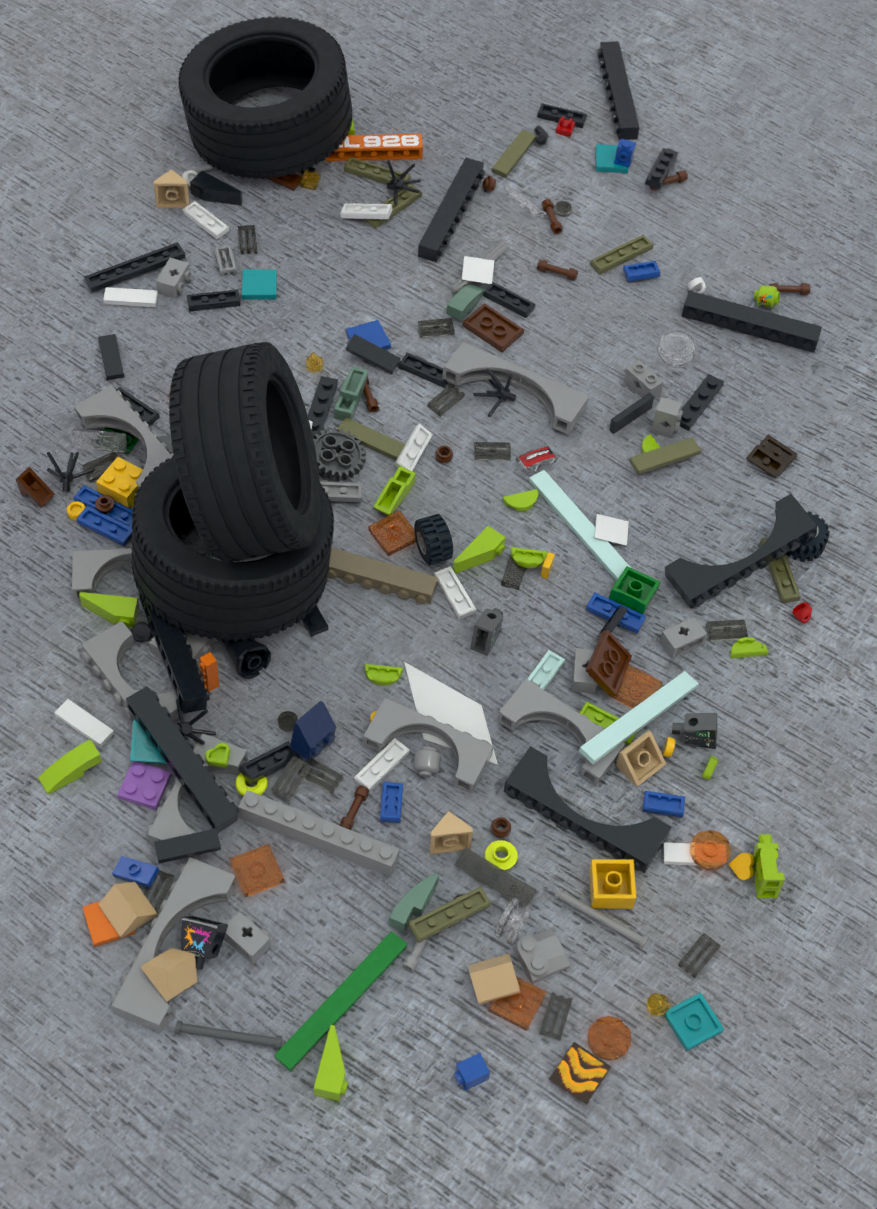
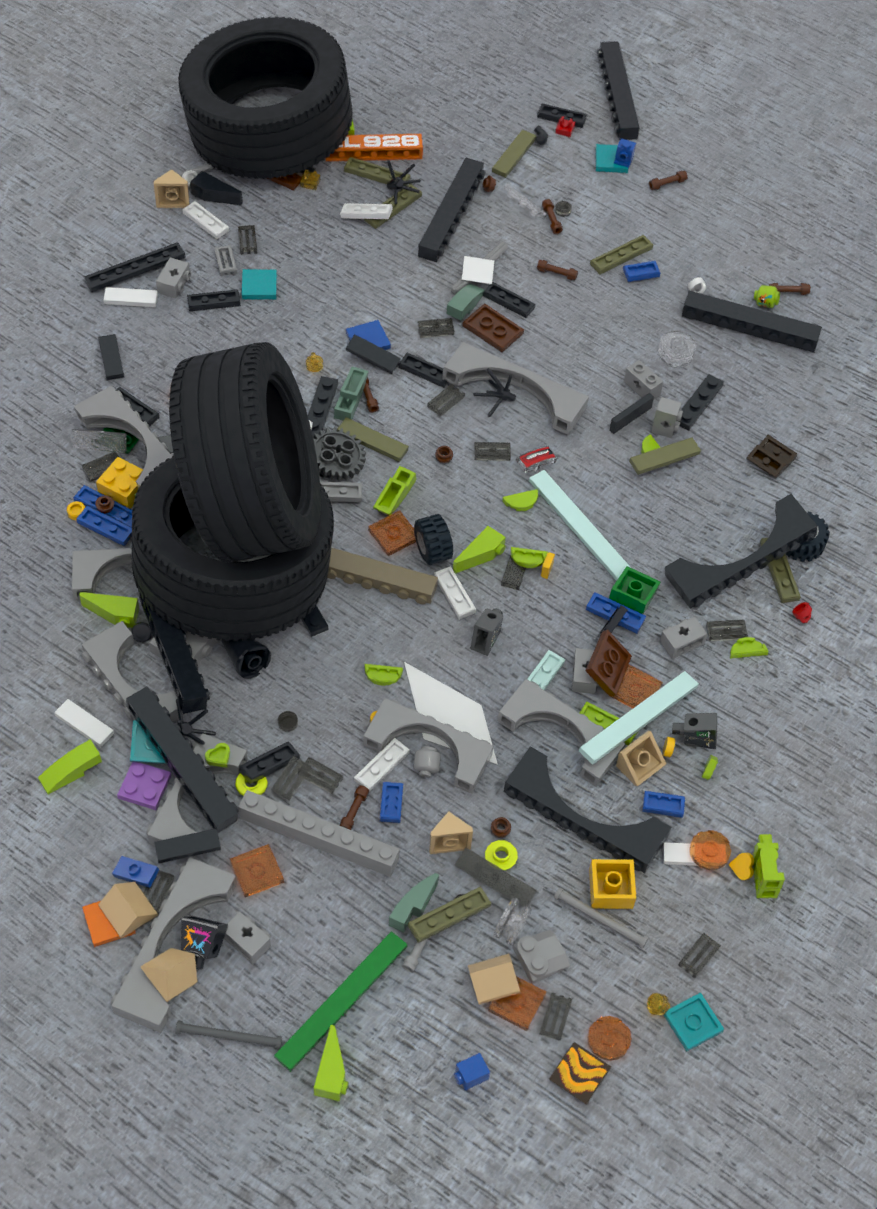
reddish brown slope [16,467,55,507] -> none
black plant [47,452,95,492] -> none
orange piece [199,652,220,692] -> none
dark blue slope [290,701,336,761] -> none
white tile [394,424,433,471] -> none
white sticker [595,514,629,546] -> none
black plate [645,148,678,189] -> none

